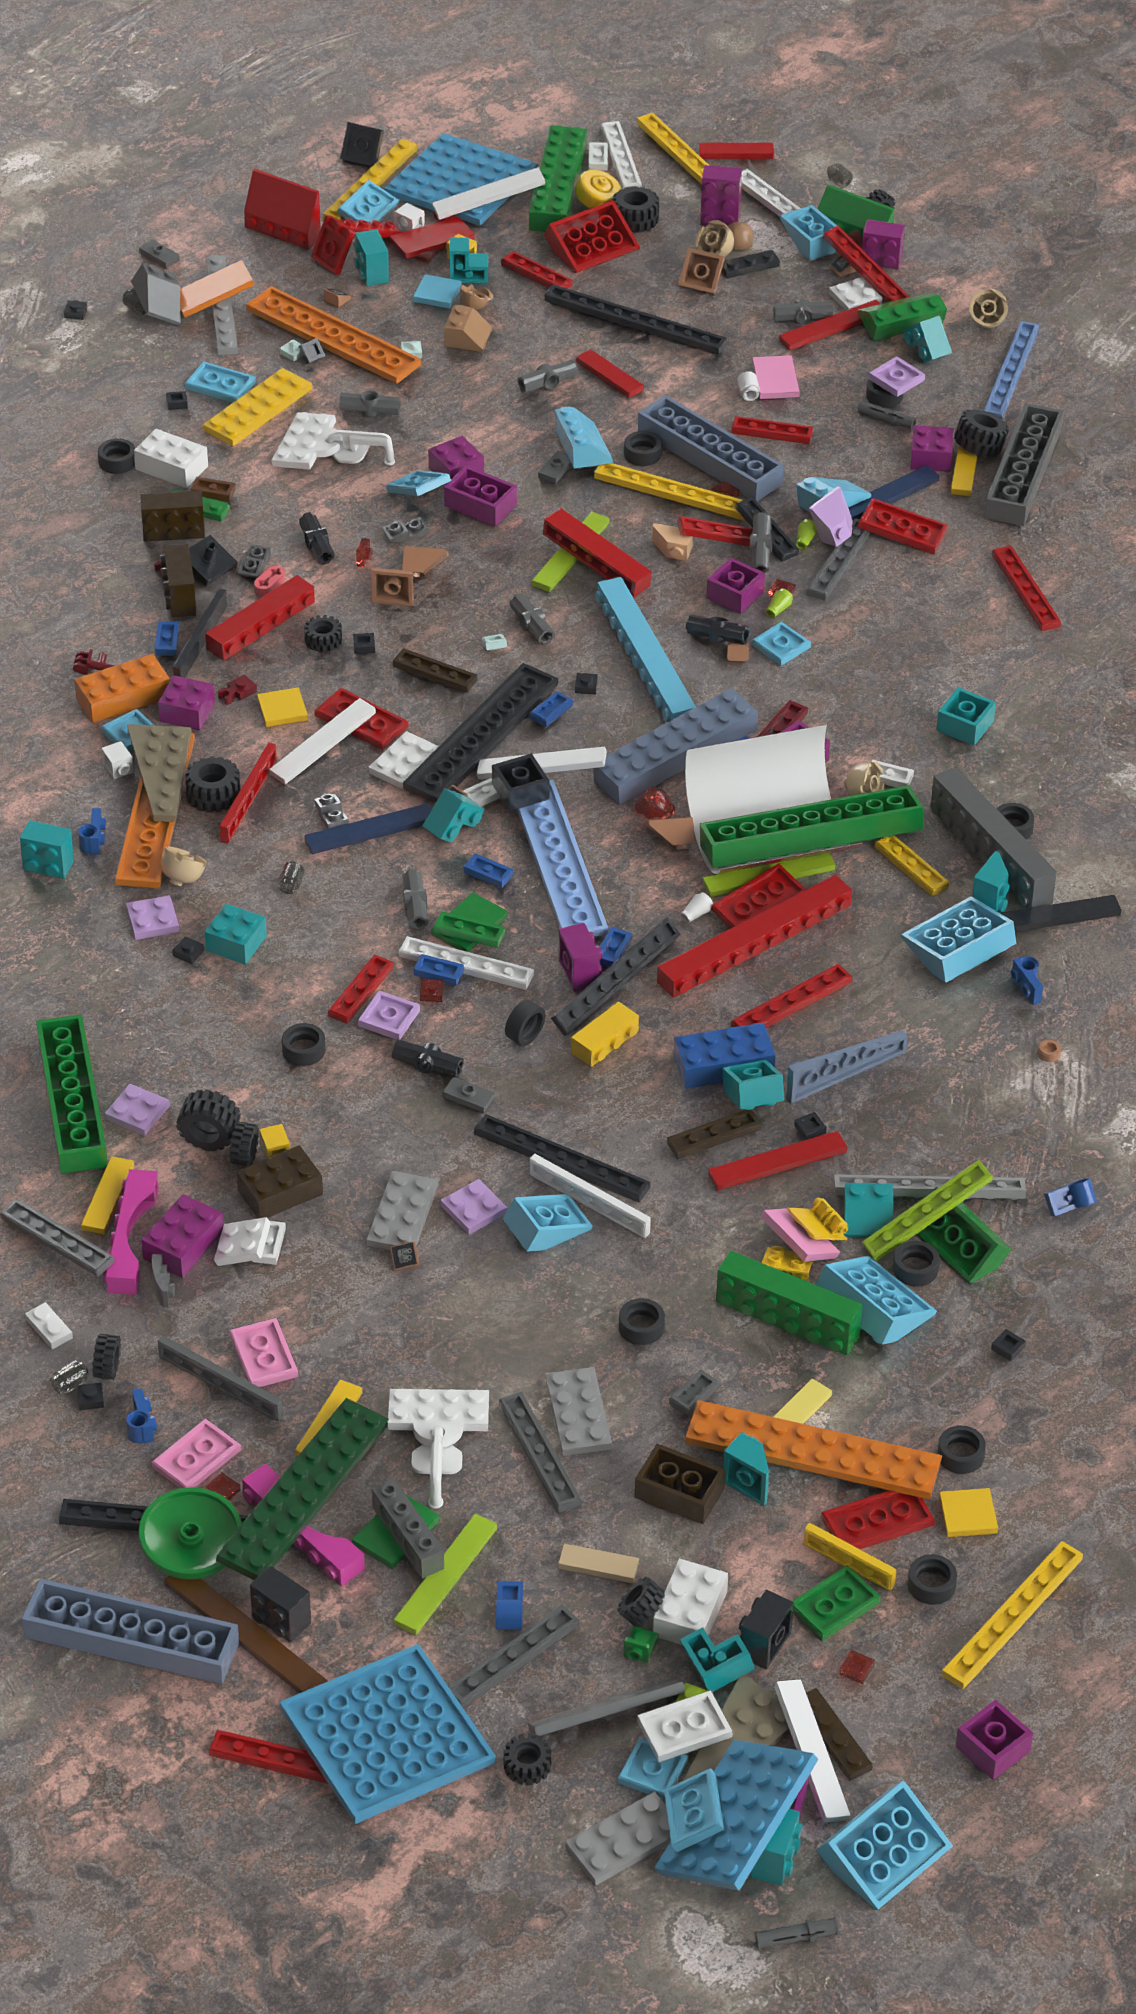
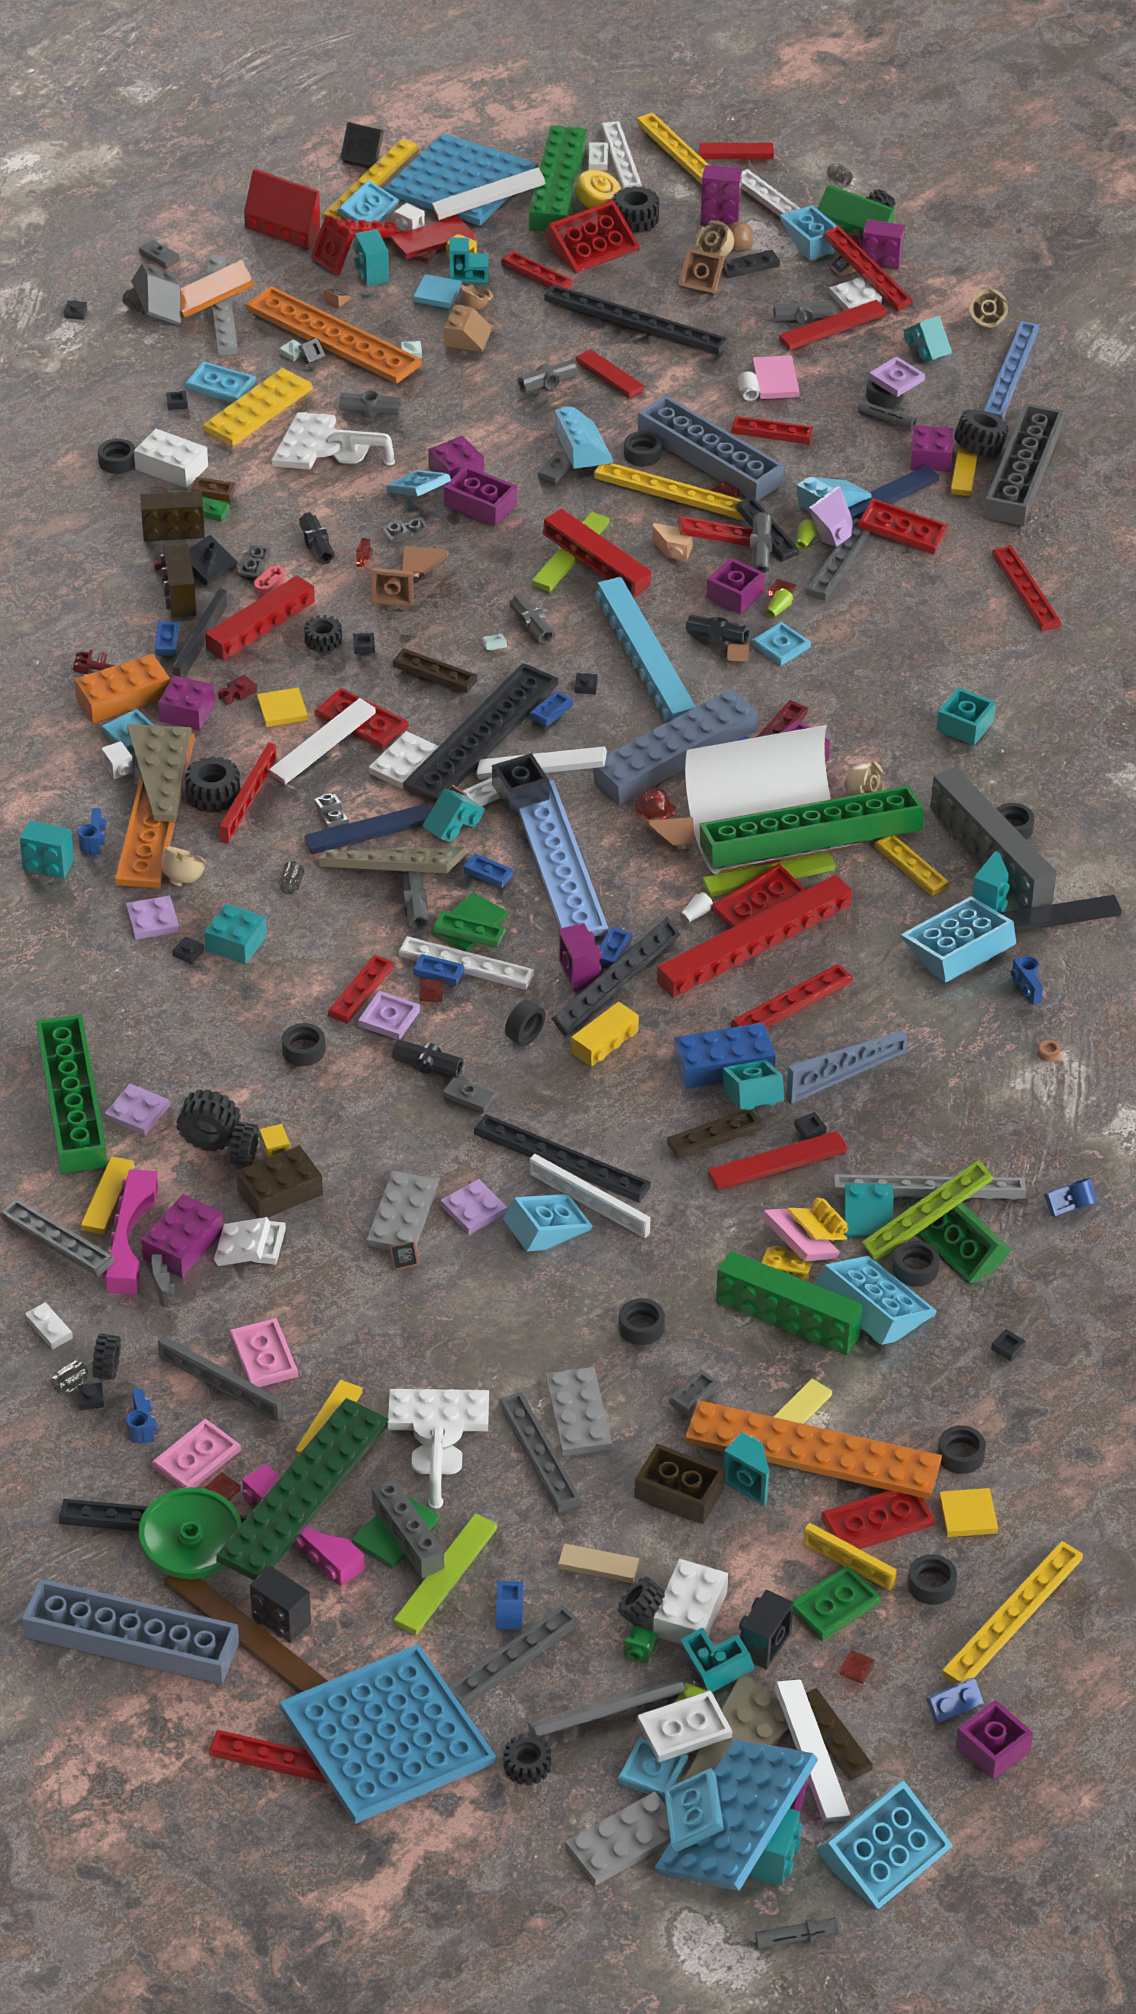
green slope [858,293,947,341] -> none
white plate [872,760,914,788] -> none
none -> dark tan wing [319,847,466,873]
none -> plate [926,1678,984,1723]

